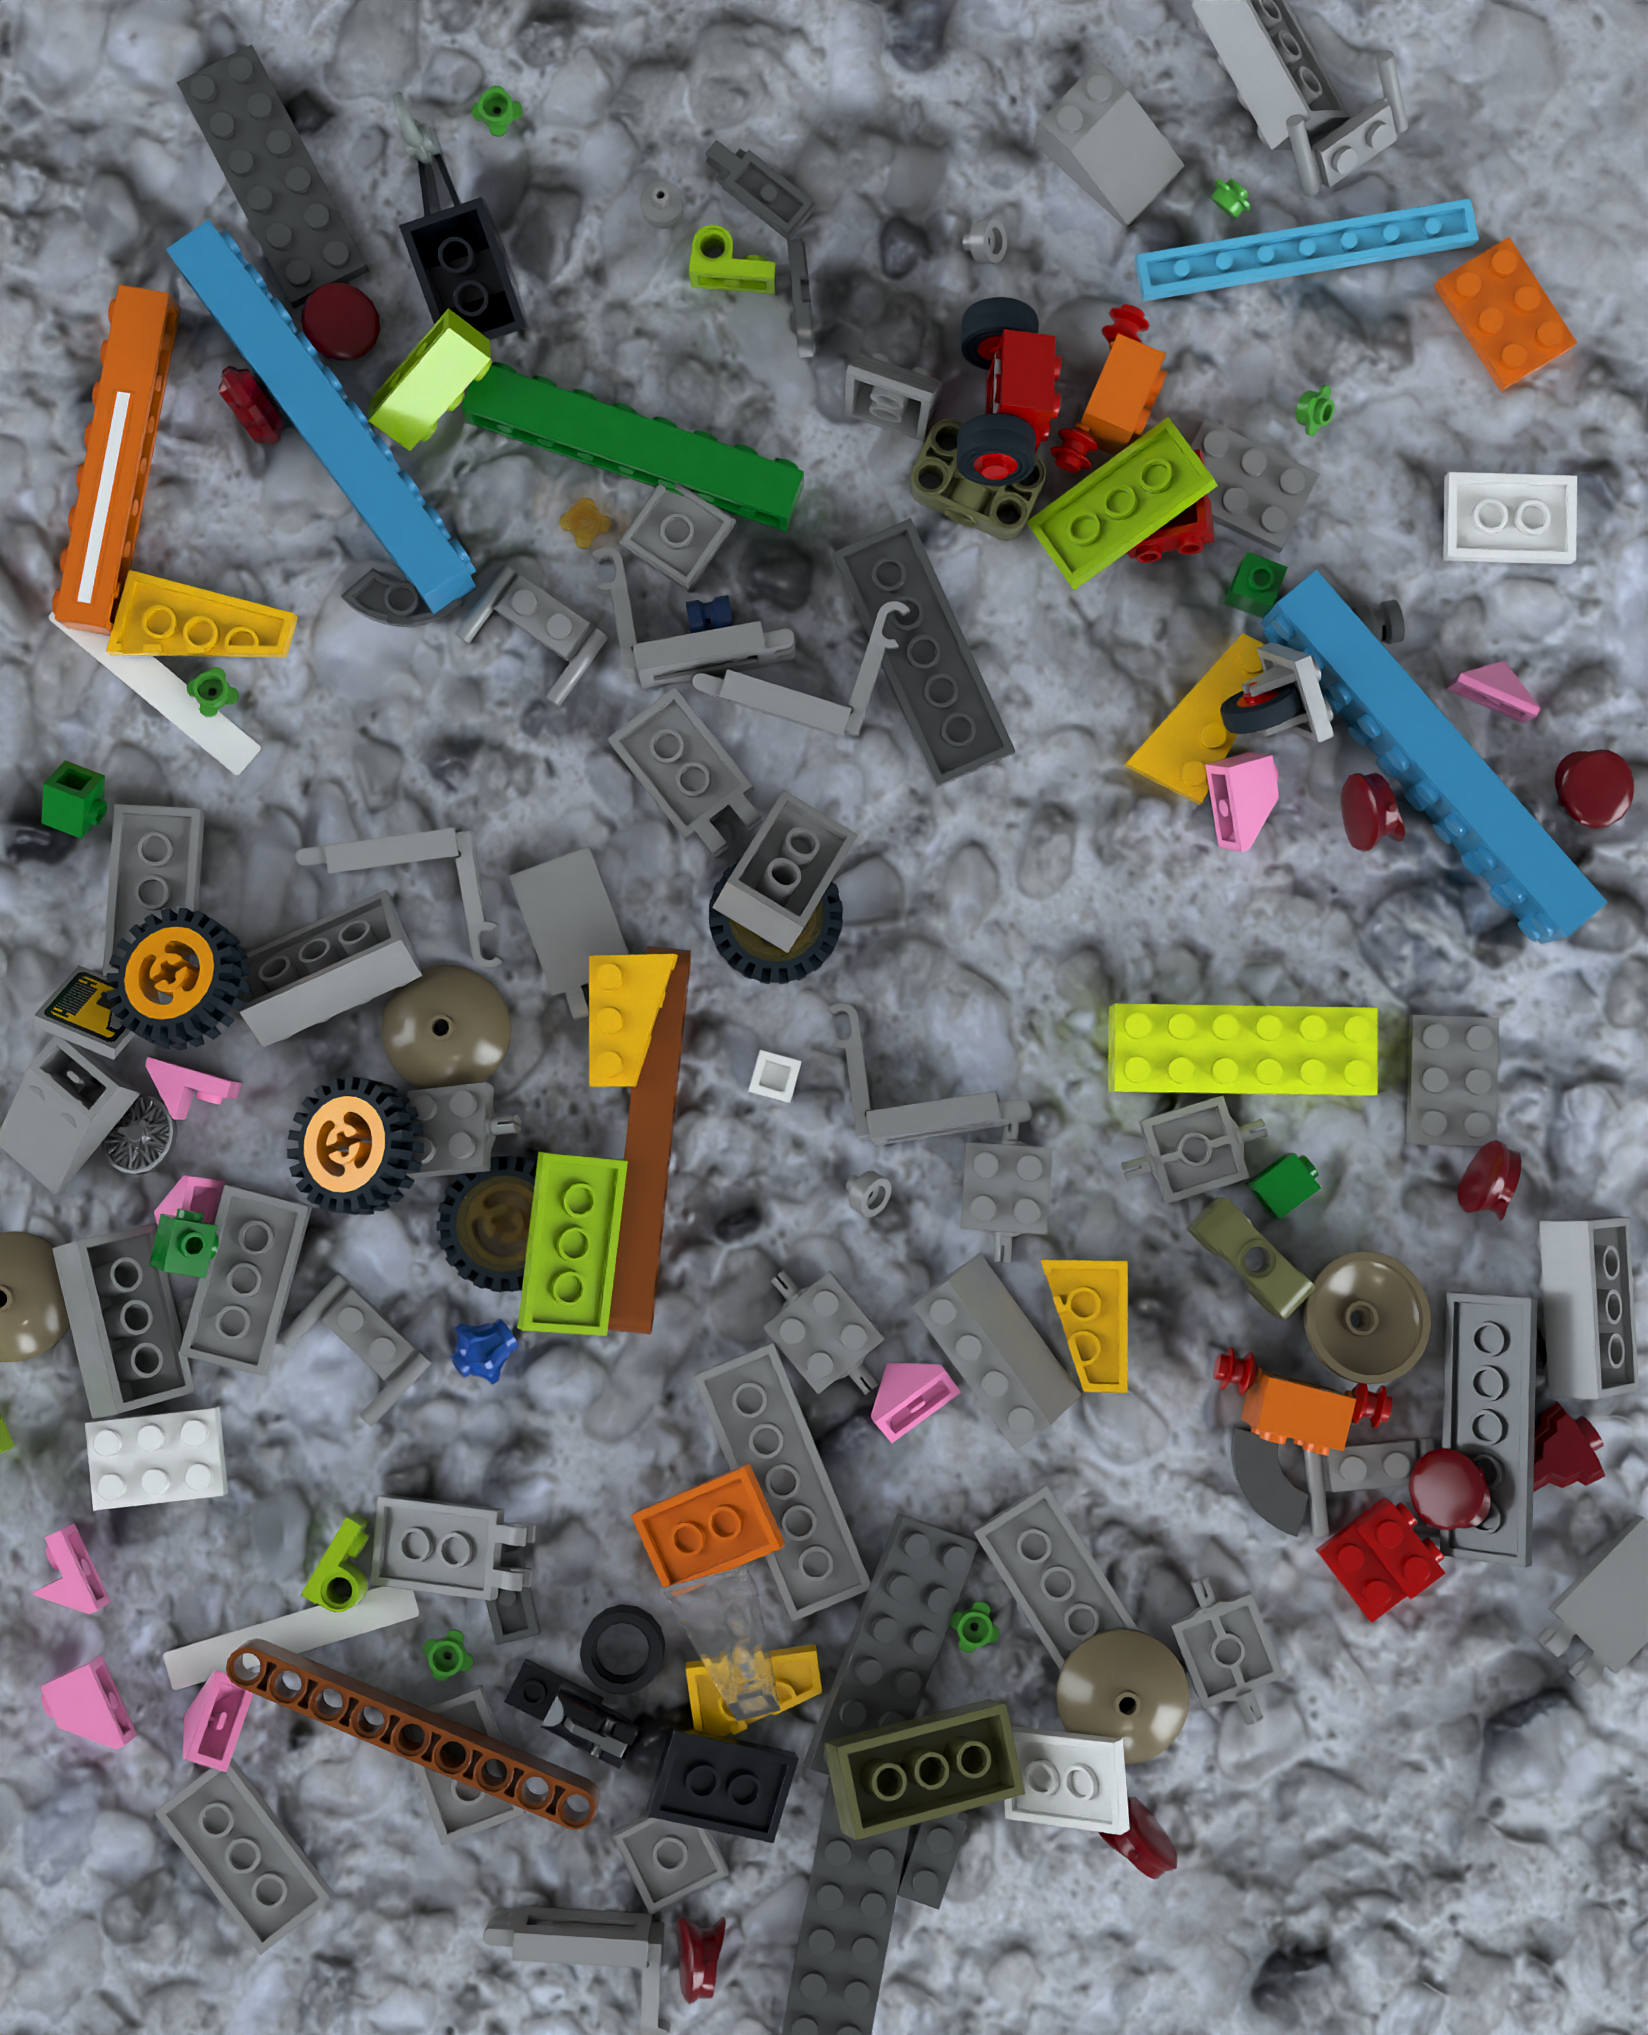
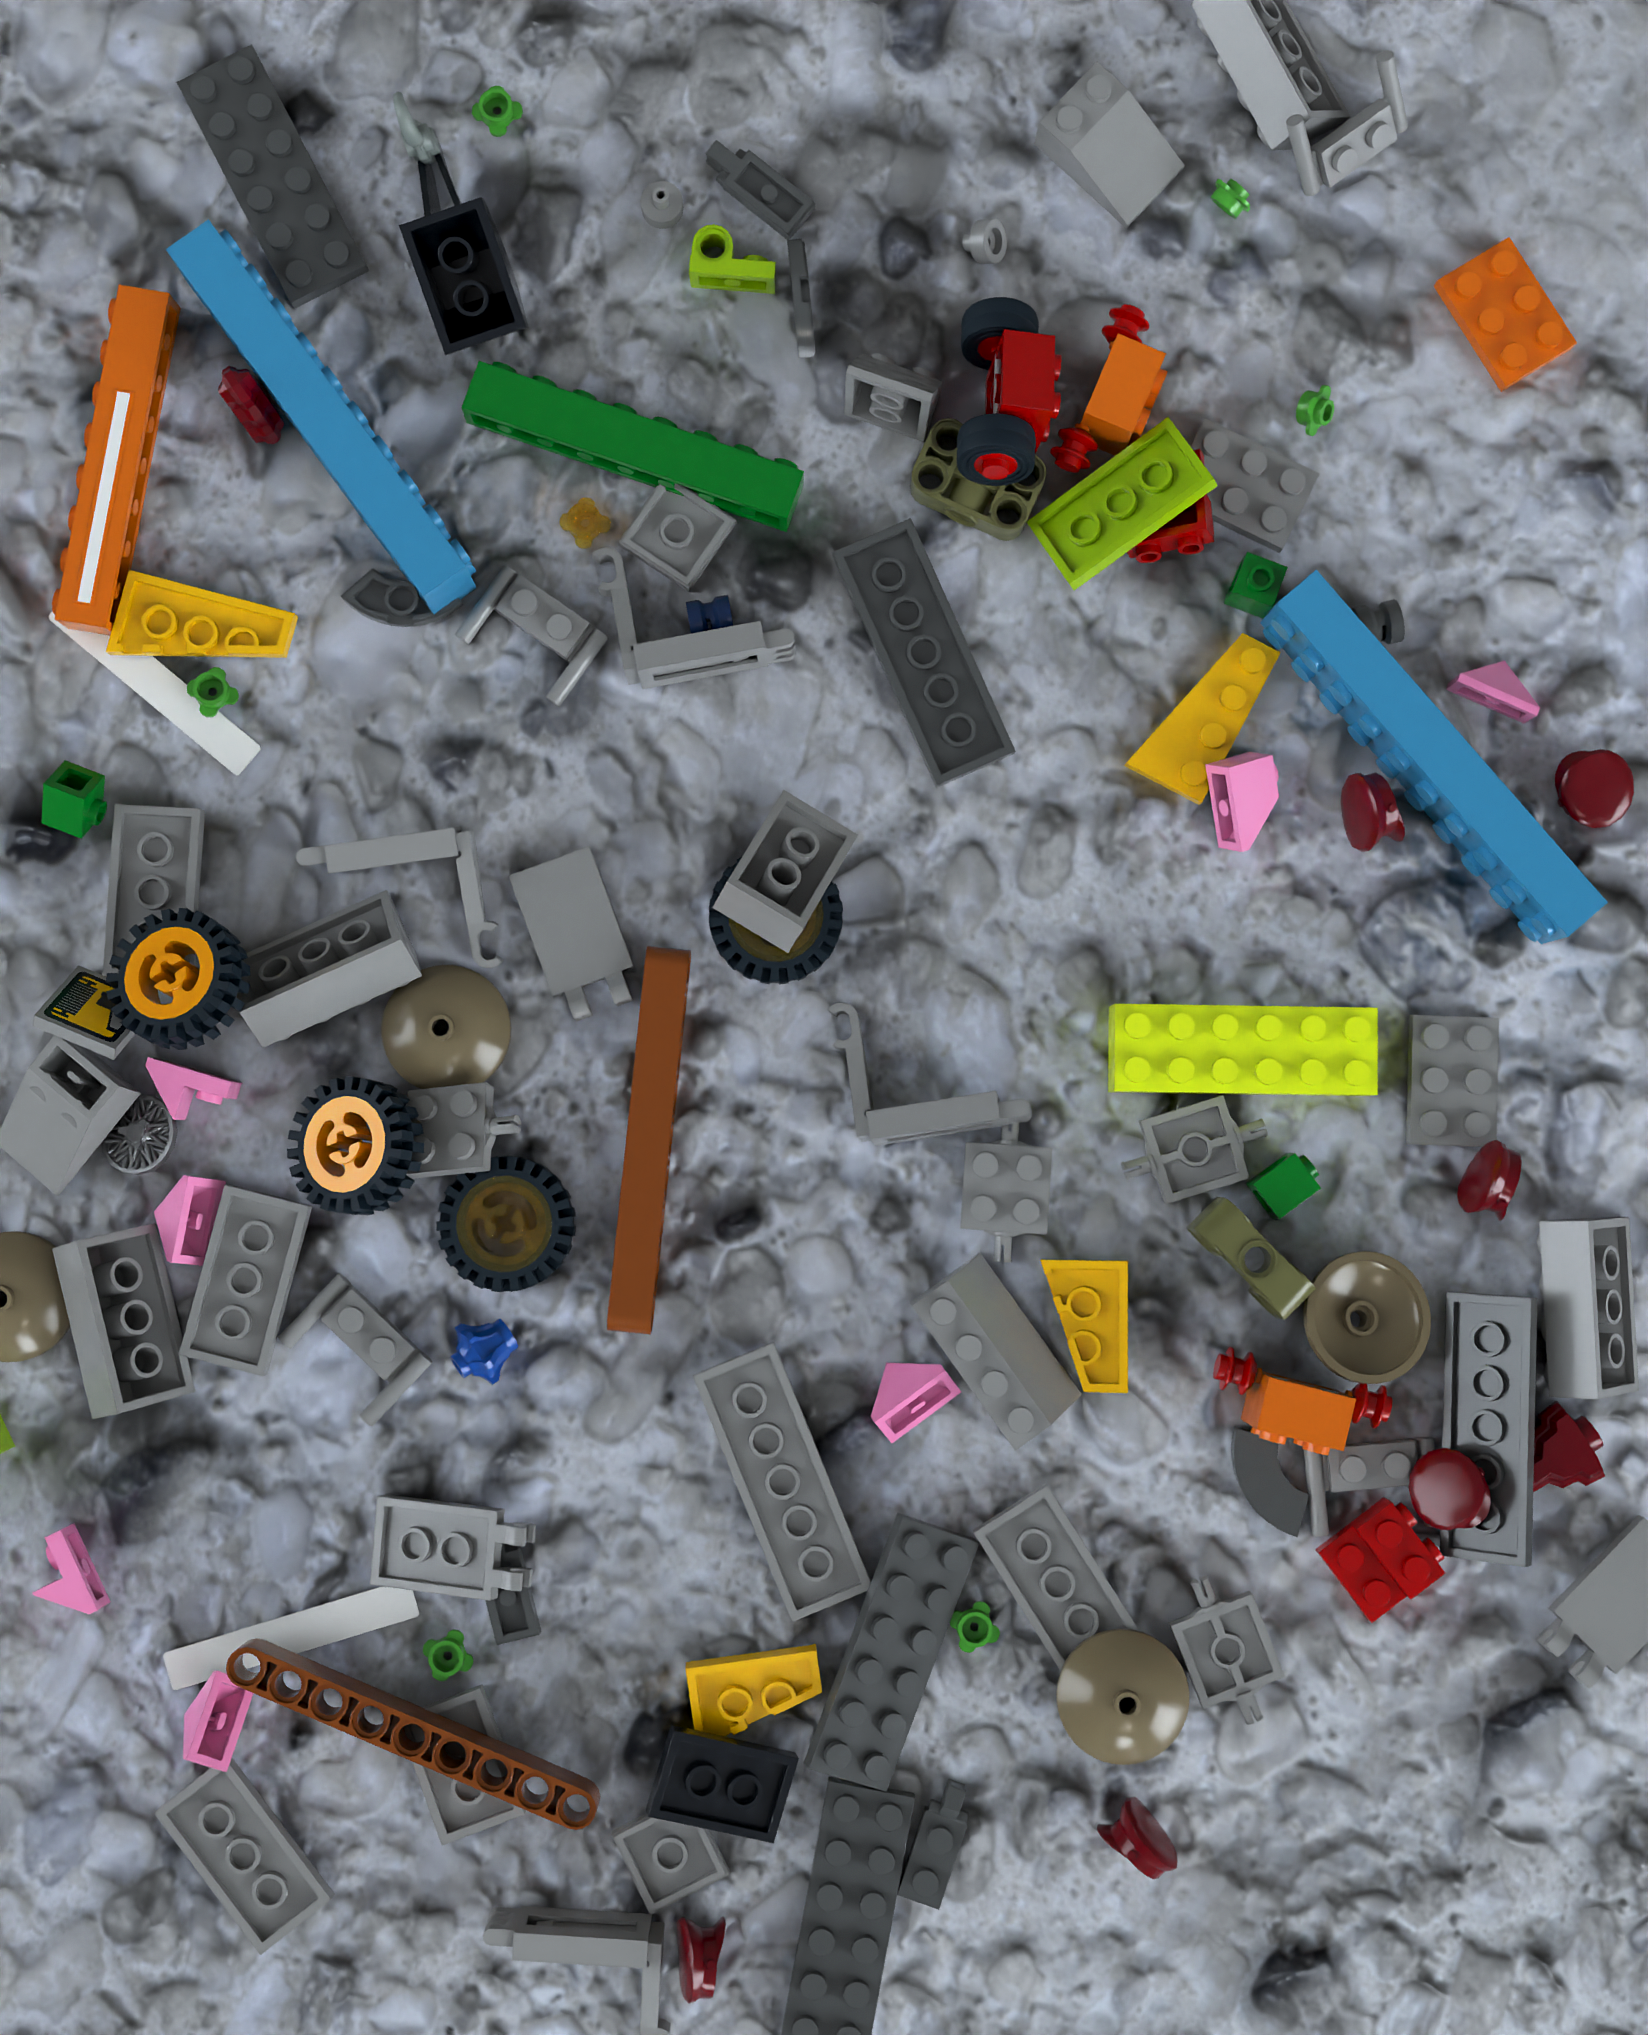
bright pink slope [40,1655,137,1750] -> none
white plate [85,1406,228,1511] -> none
green brick [149,1208,219,1278] -> none
lime plate [300,1512,370,1612] -> none
dark red piece [301,283,380,361] -> none
brick [368,308,492,451] -> none
black plate [504,1659,640,1769] -> none
lime plate [517,1151,628,1336] -> none
black tyre [580,1604,665,1695] -> none
yellow wing [589,954,678,1087] -> none
light grey tile [607,687,763,858] -> none
orange plate [631,1463,786,1596] -> none
clear wedge [661,1566,781,1721] -> none
light grey hinge [692,601,910,739] -> none
white plate [748,1050,802,1103] -> none
light grey plate [762,1269,885,1395] -> none
olive brick [823,1699,1025,1840] -> none
light grey tile [846,1171,892,1217] -> none
white plate [1004,1726,1130,1835] -> none
medium azure plate [1134,198,1479,302] -> none
light grey plate [1220,642,1334,743] -> none
white plate [1443,472,1577,564] -> none

